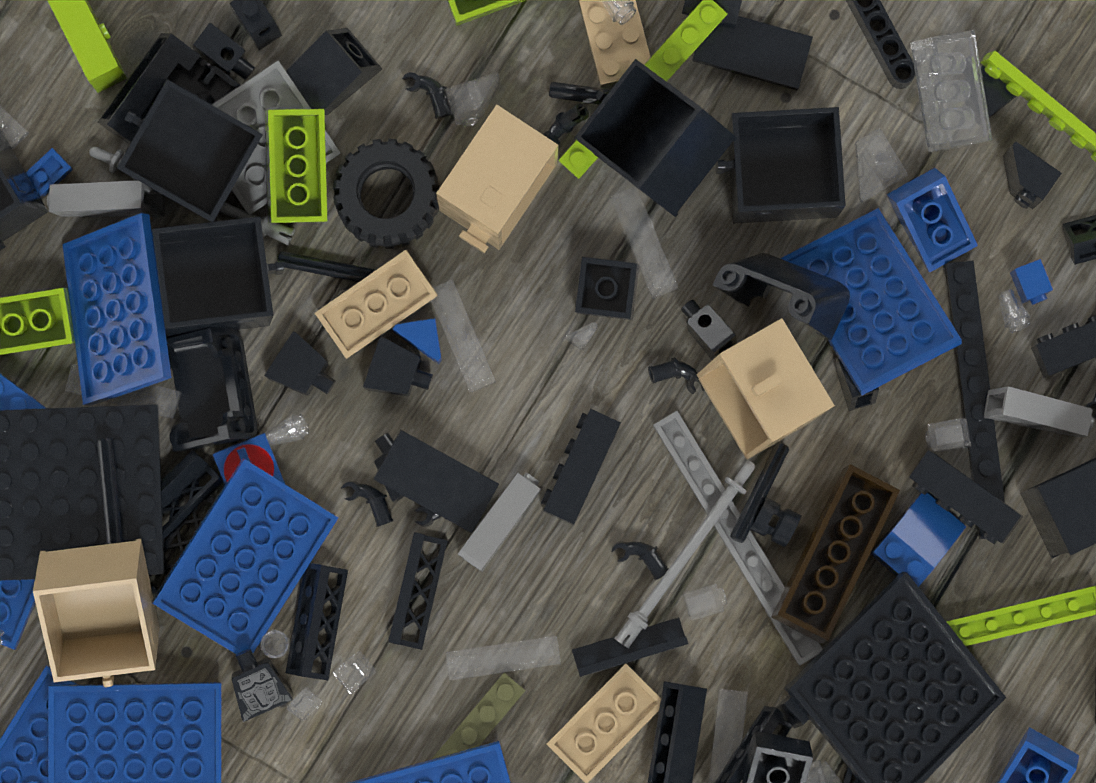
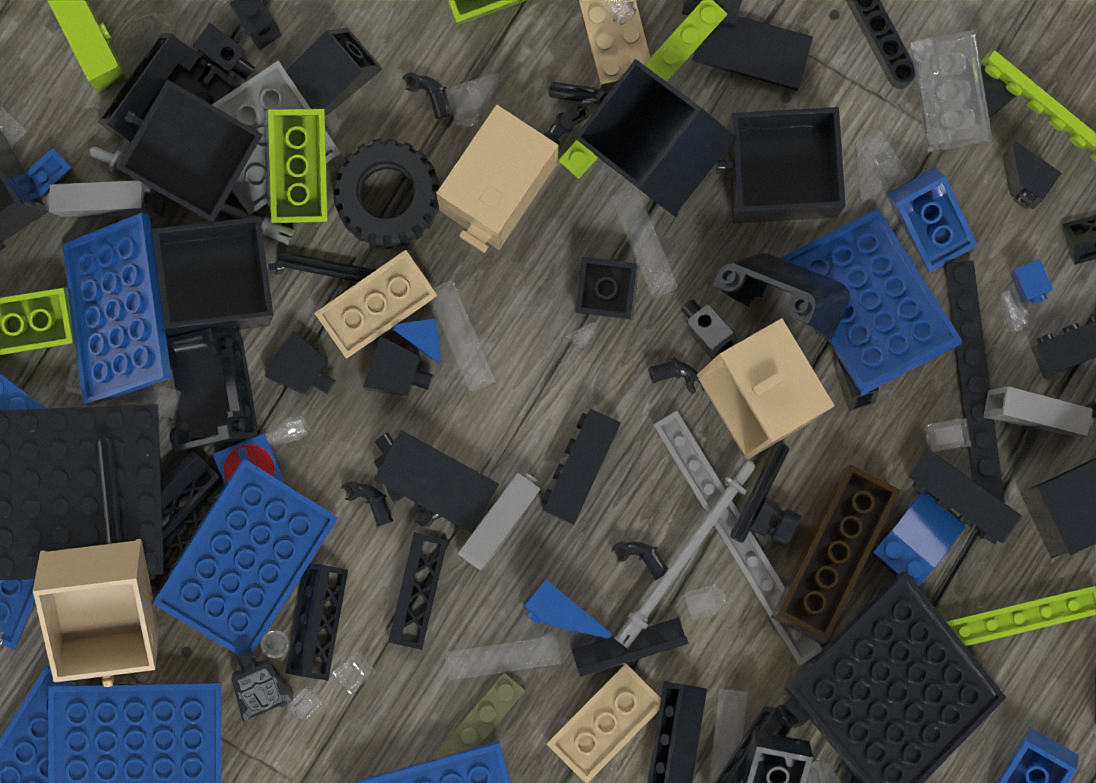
none -> blue slope [524,580,612,639]

